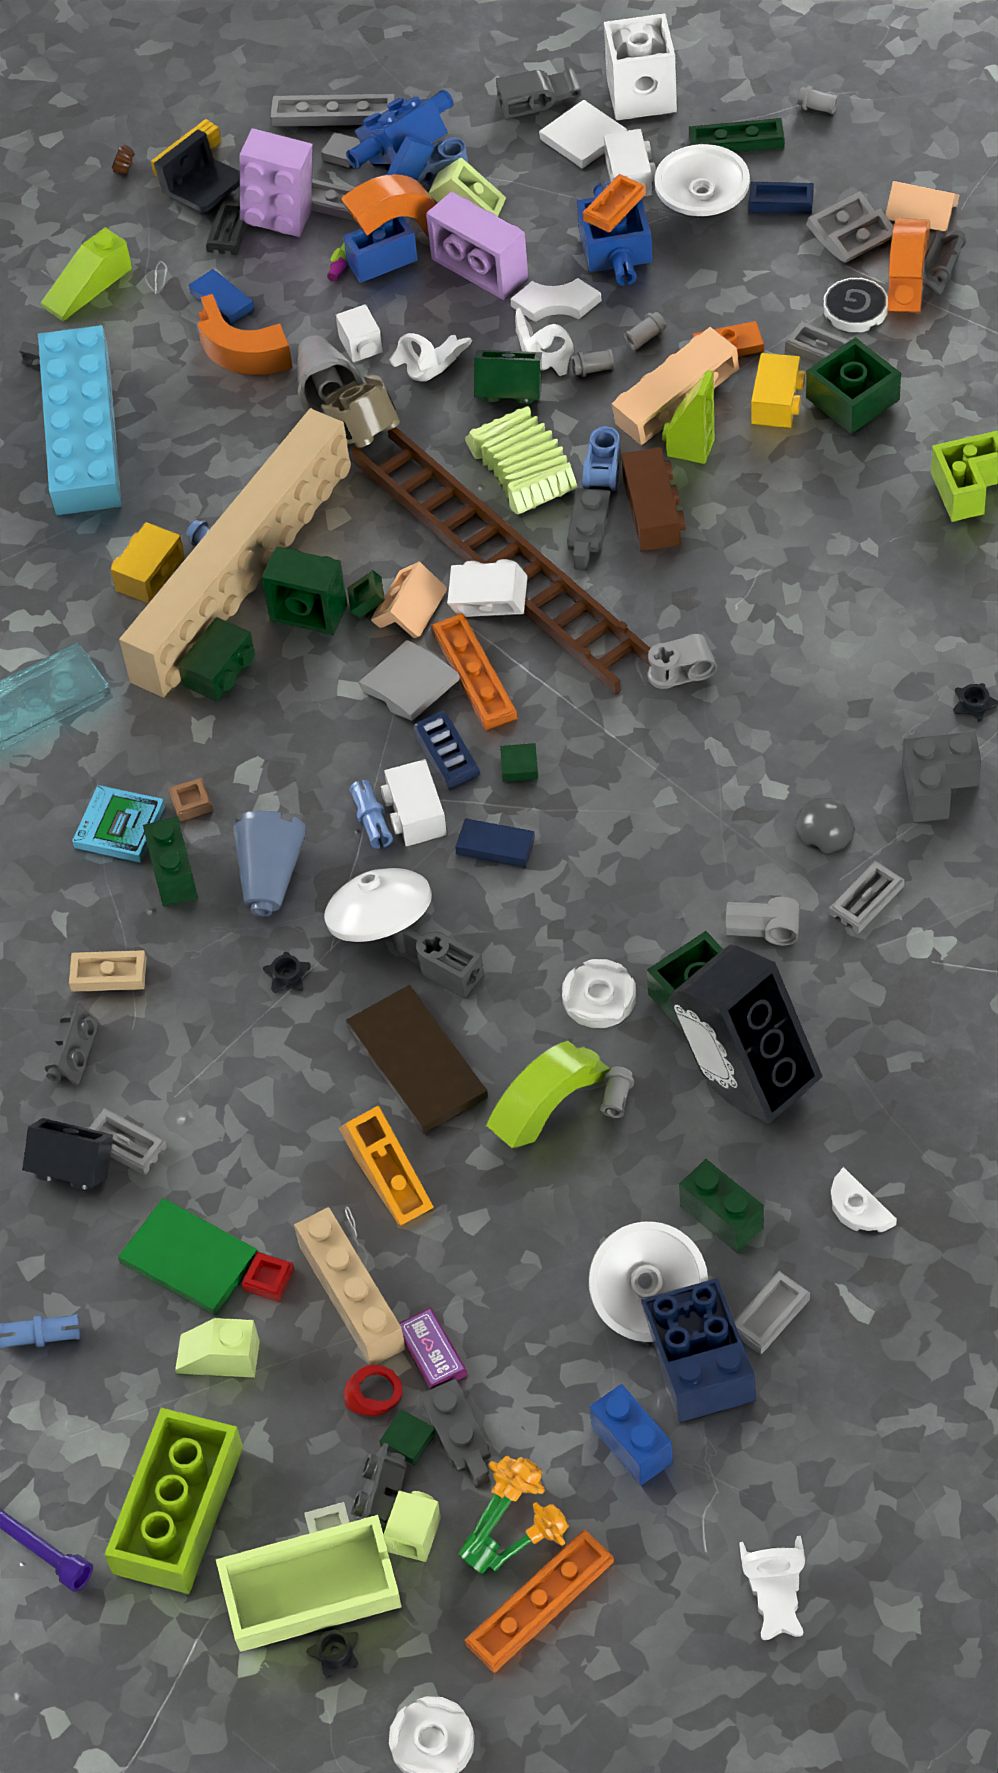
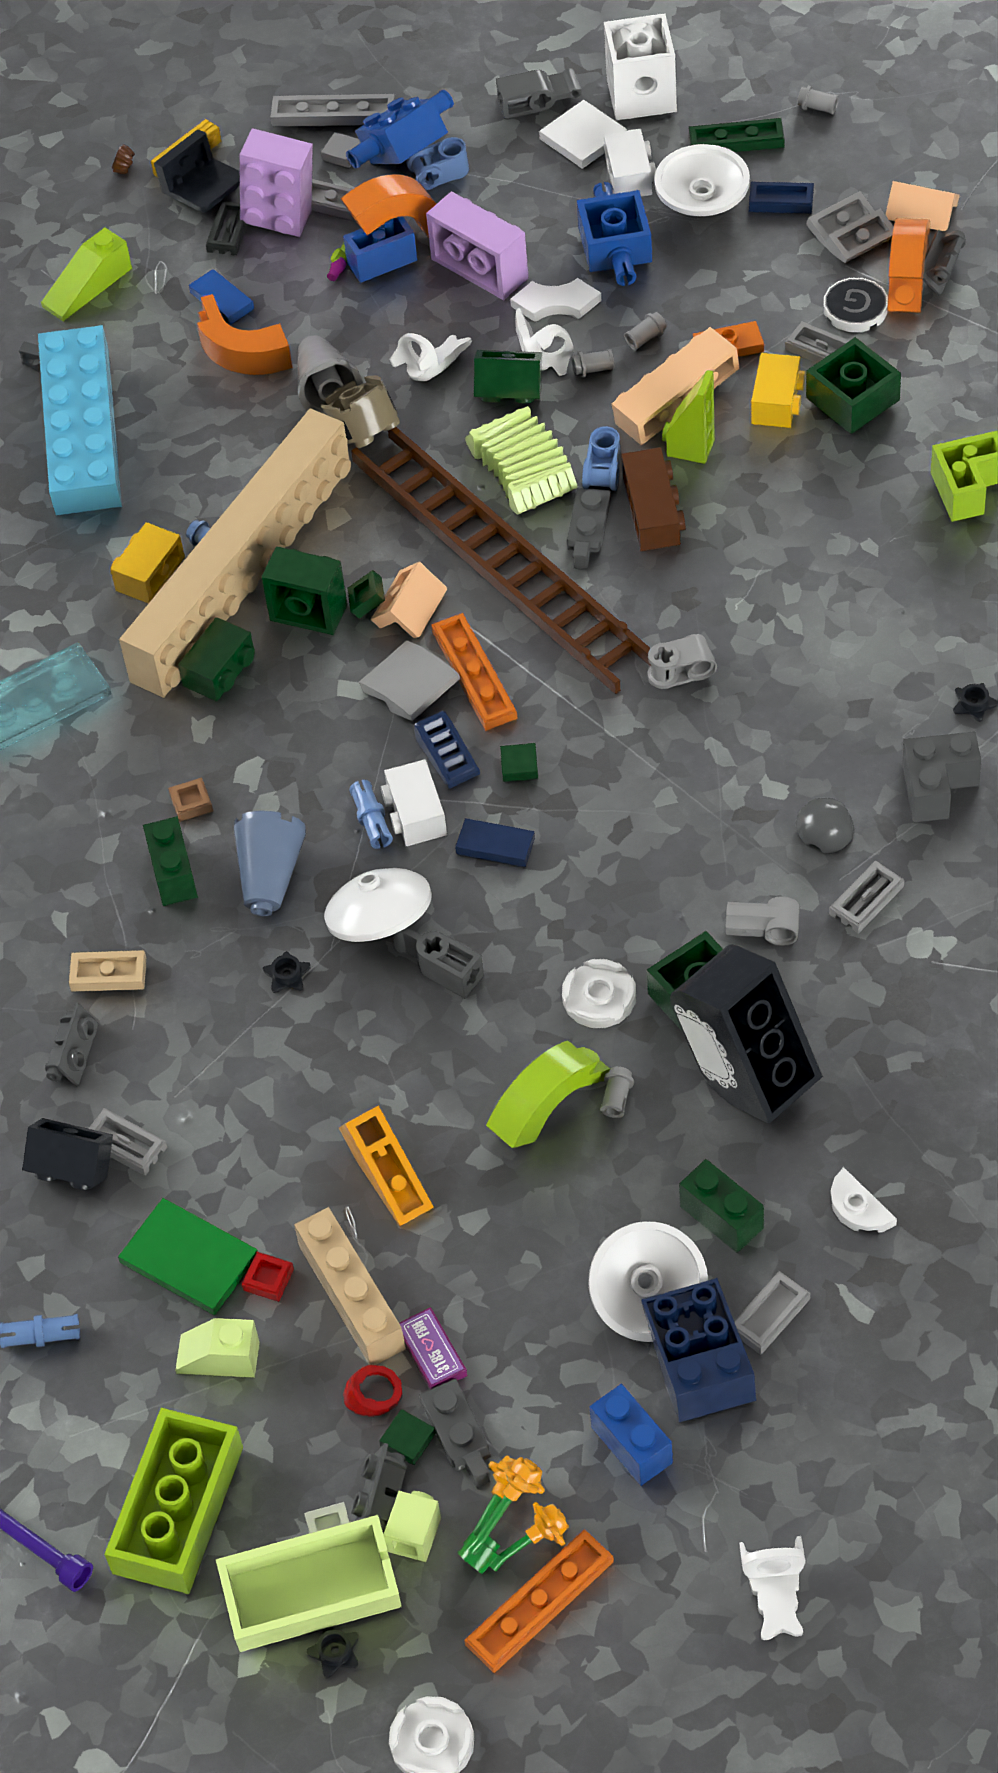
medium azure tile [72,785,165,863] -> none
white brick [336,304,383,362] -> none
dark brown tile [346,985,488,1134] -> none
blue tile [386,136,434,180] -> none
yellowish green slope [429,157,506,217] -> none
white brick [447,559,527,617] -> none
orange plate [583,174,646,233] -> none

